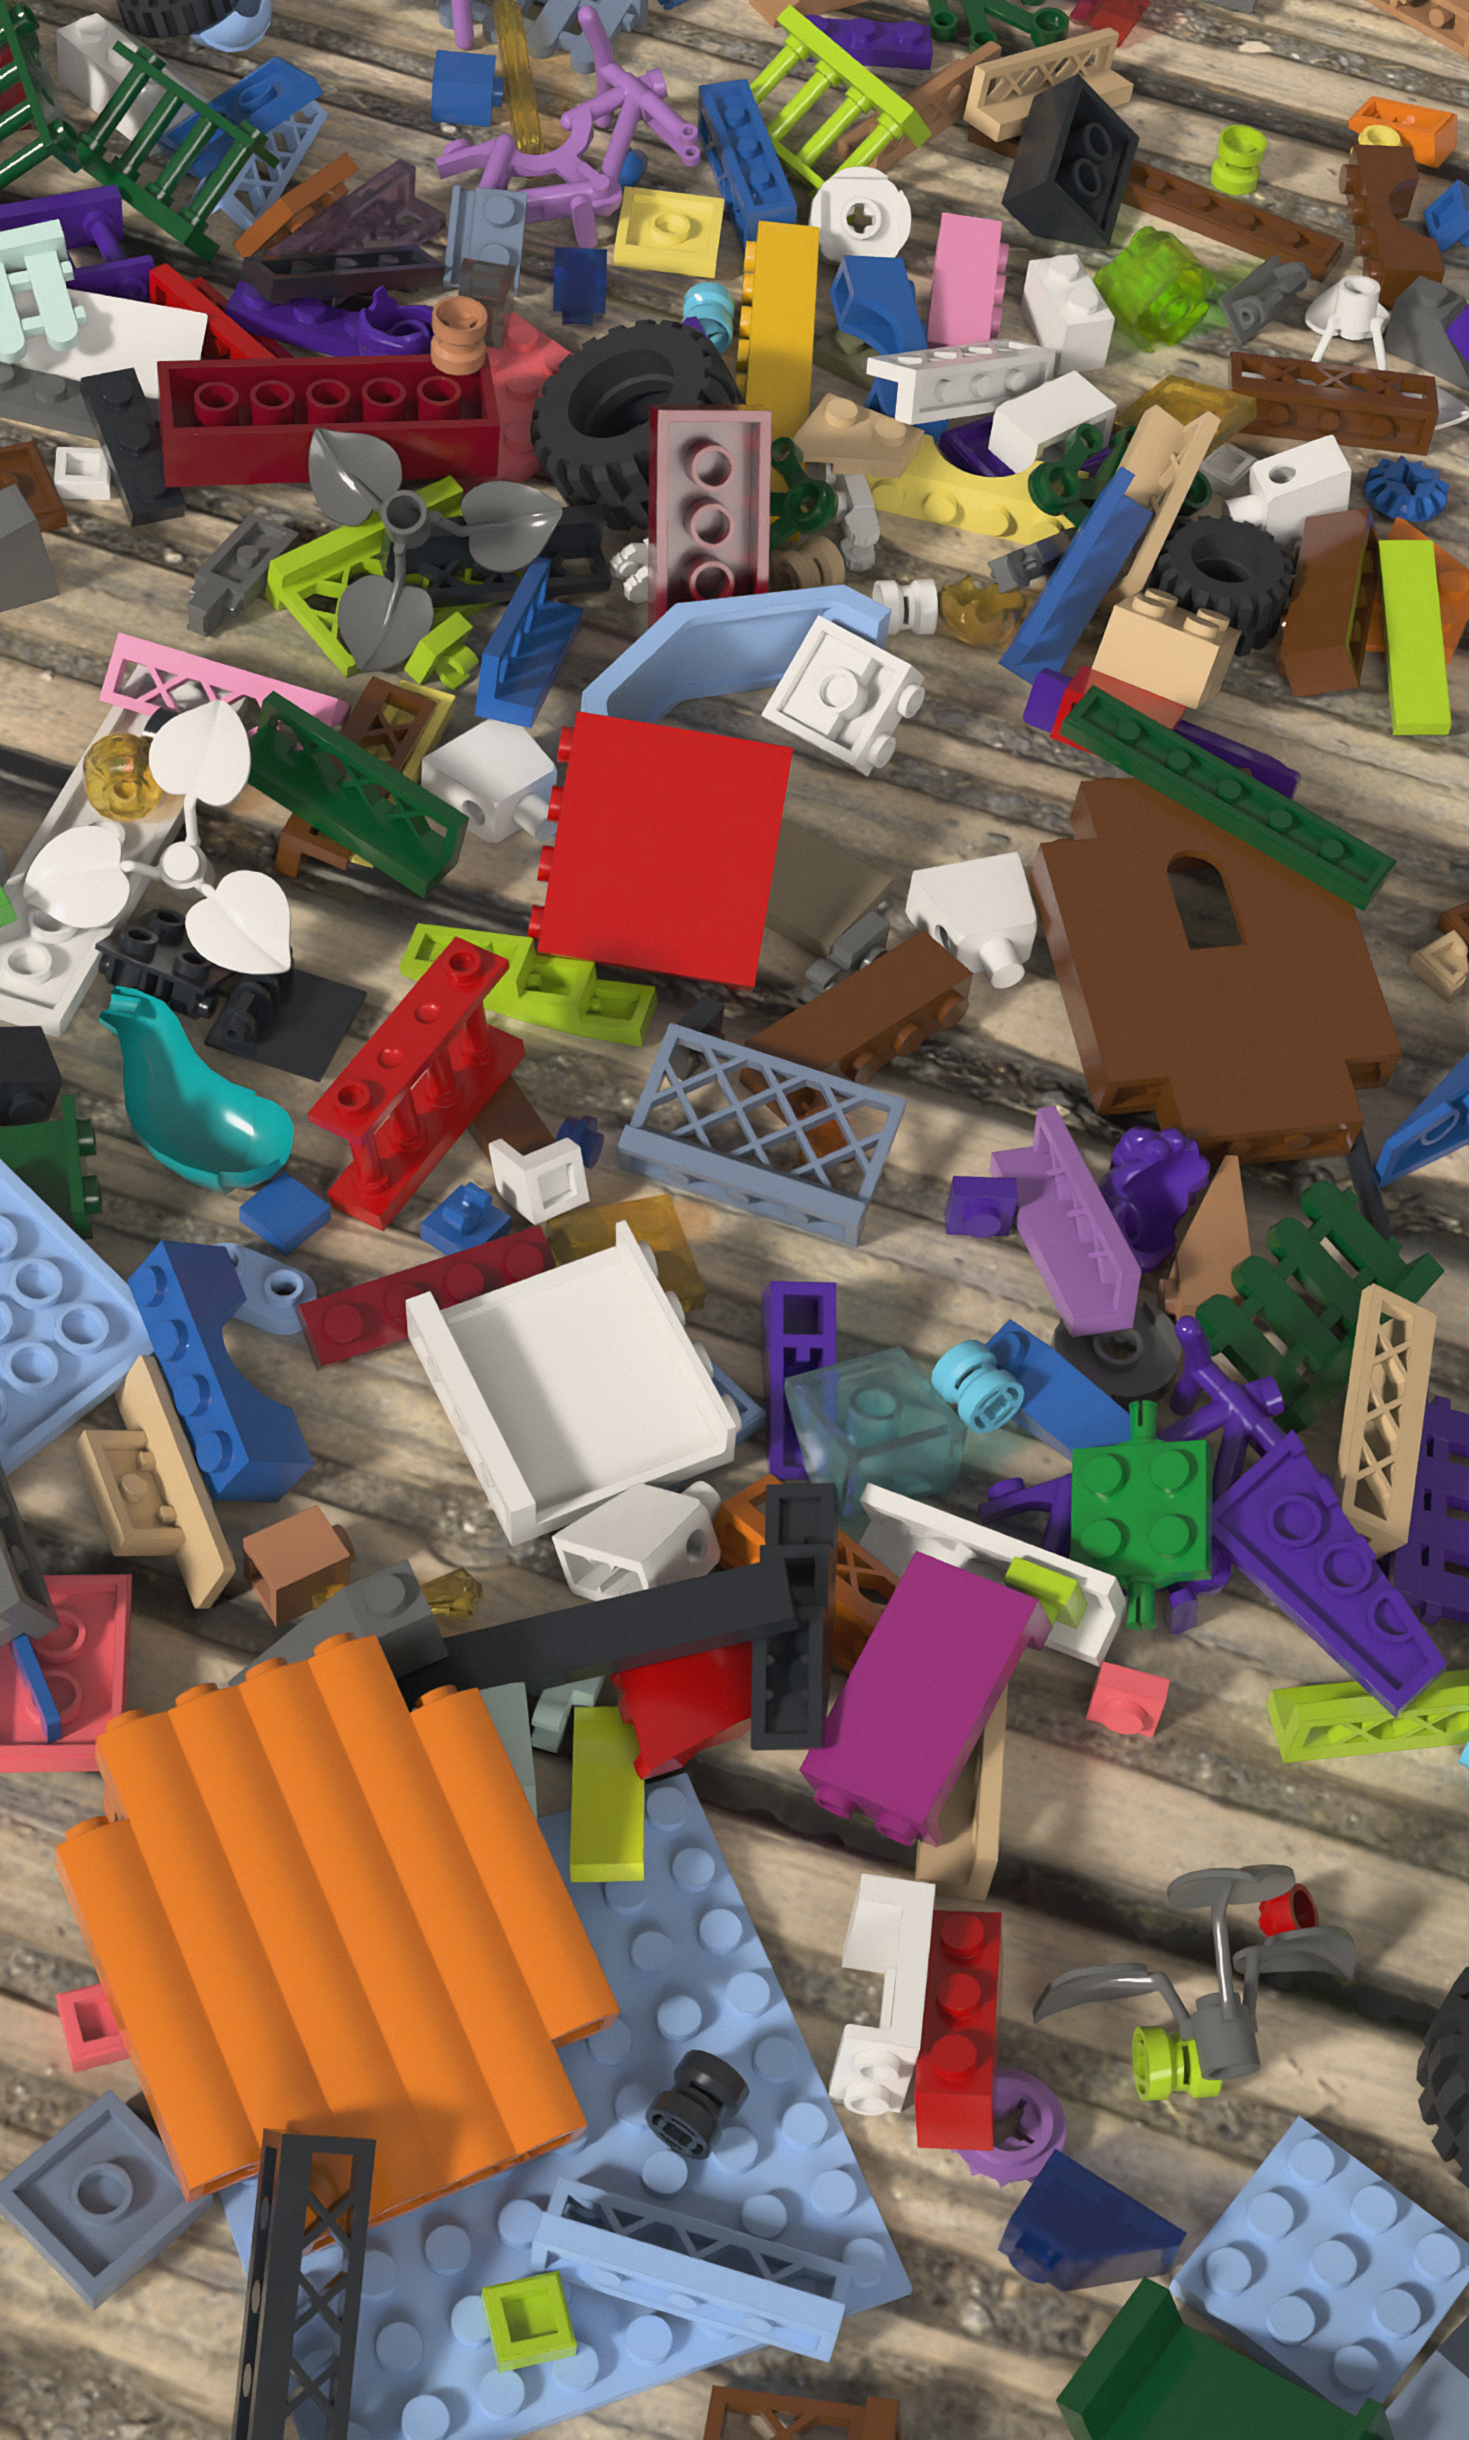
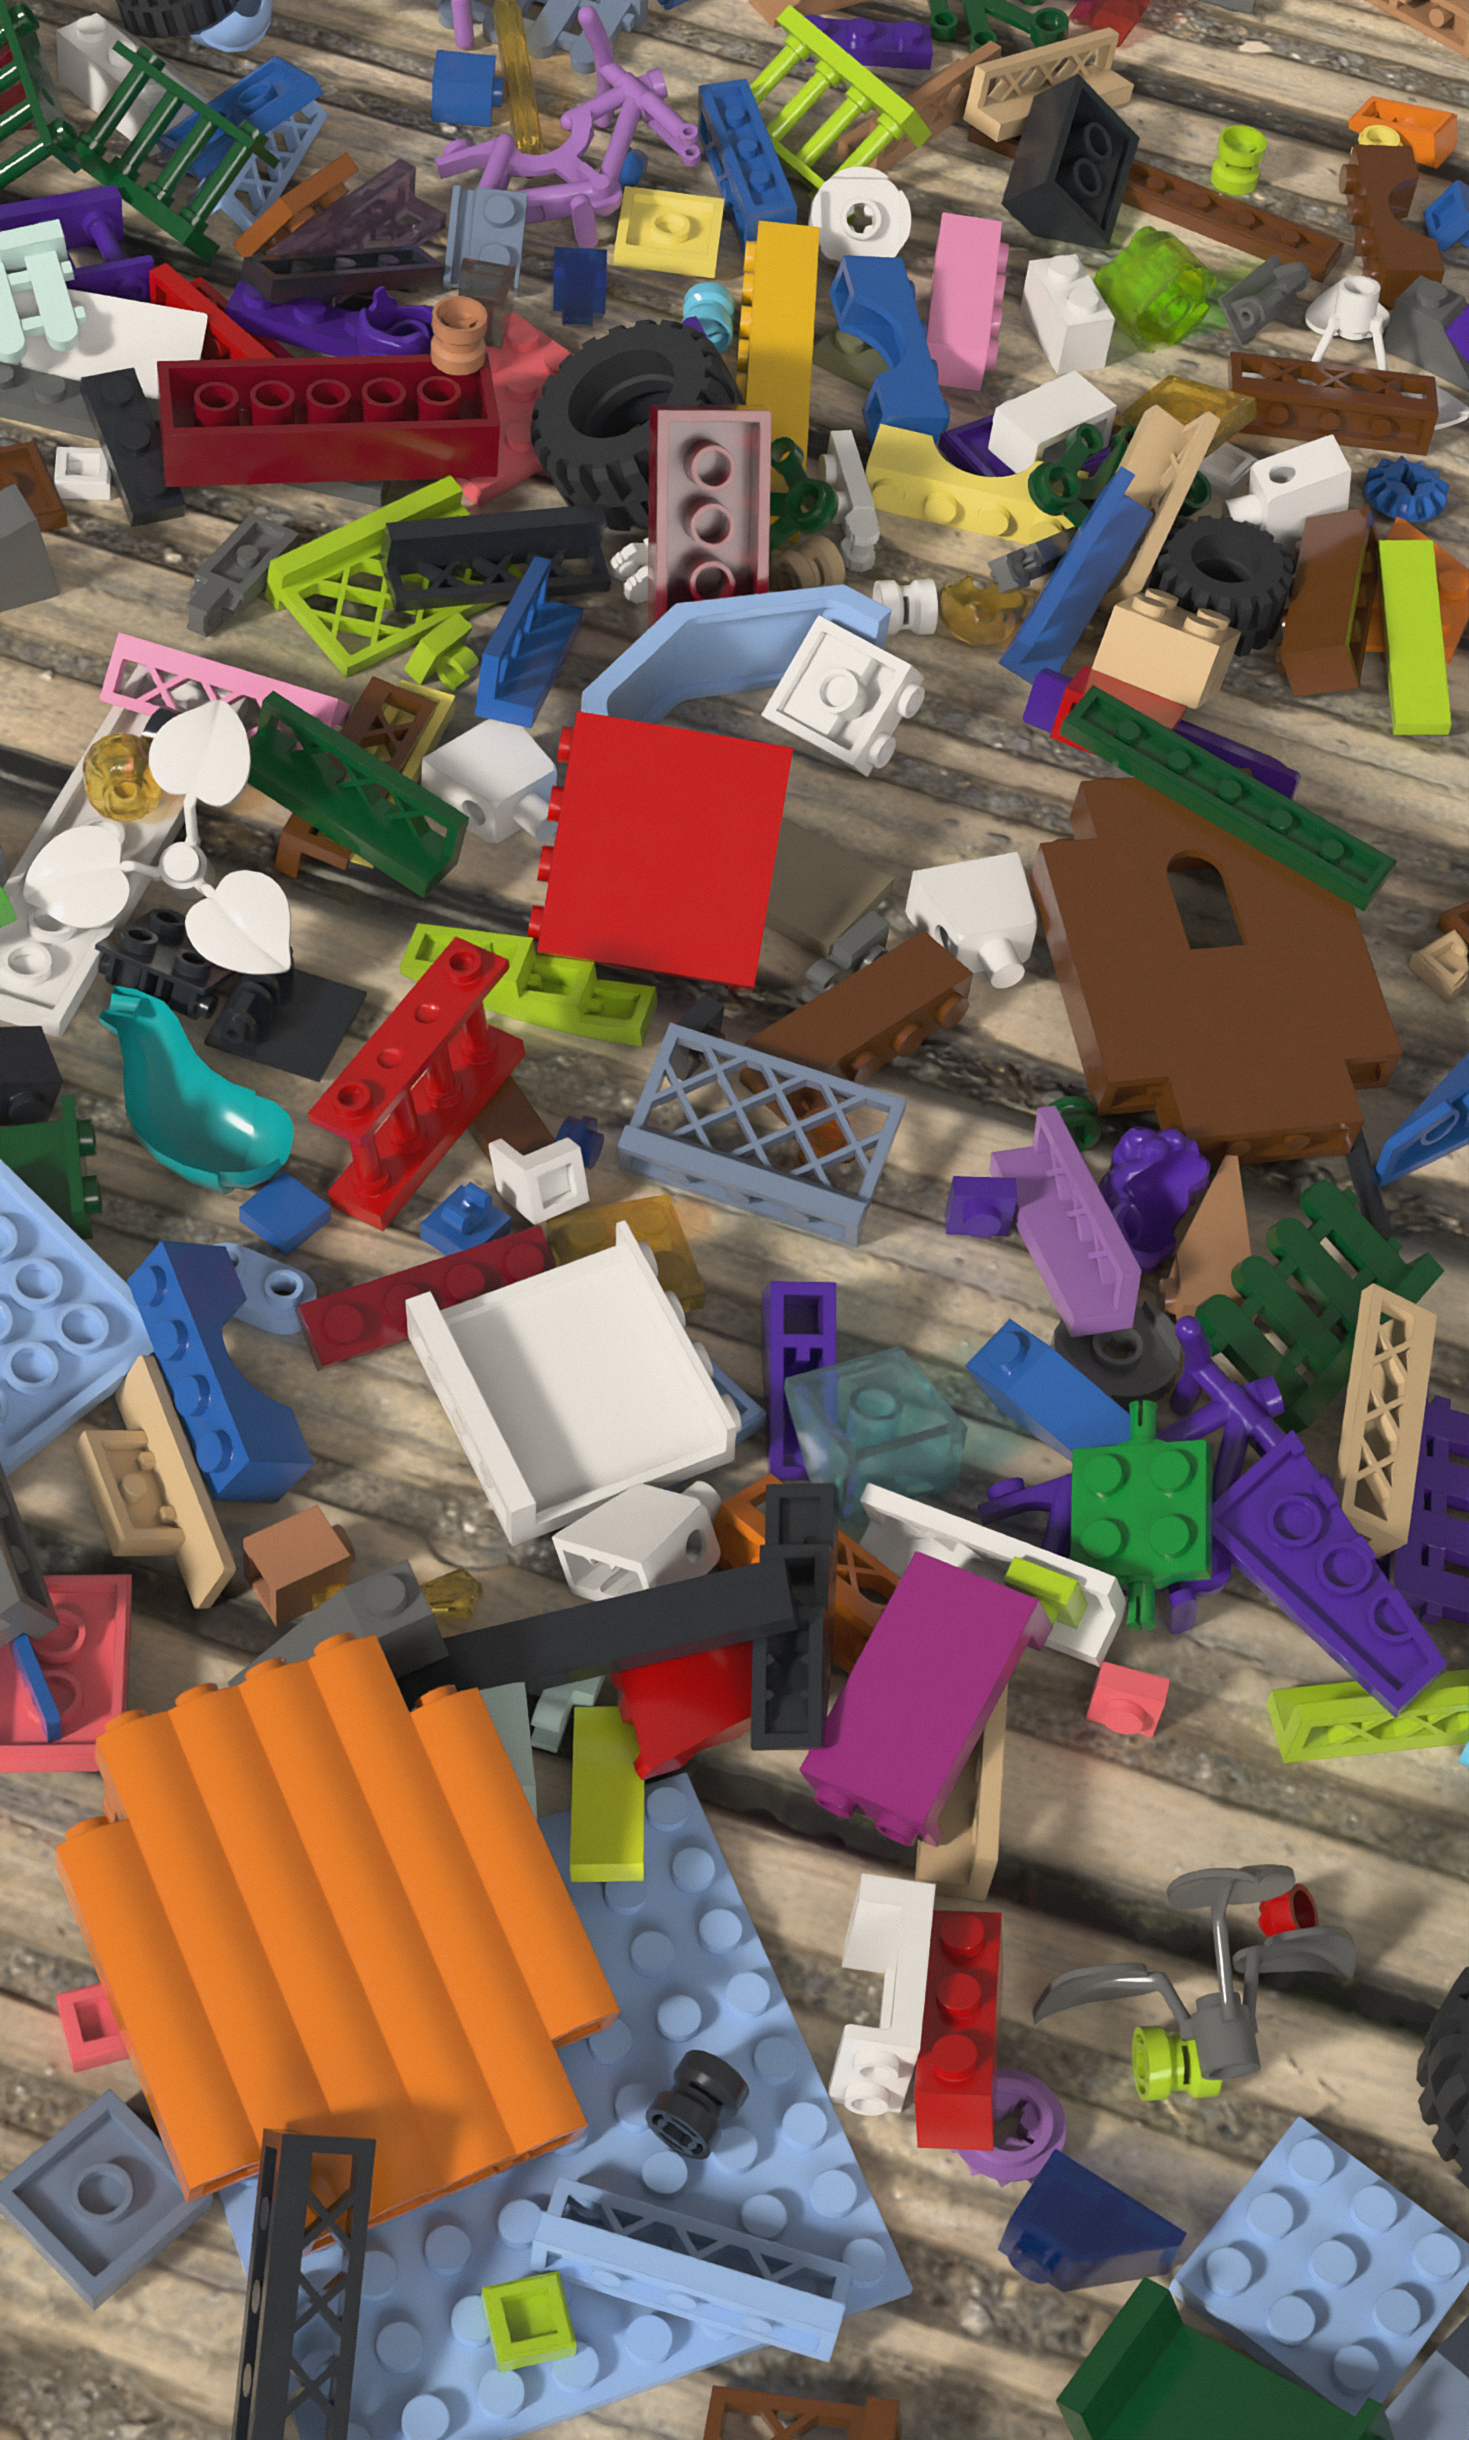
dark grey plant [309,428,563,672] -> none
tan wing [782,393,925,478] -> none
white fence [866,338,1056,425] -> none
medium azure wheel [931,1340,1024,1434] -> none
none -> dark green bush [1047,1096,1102,1152]

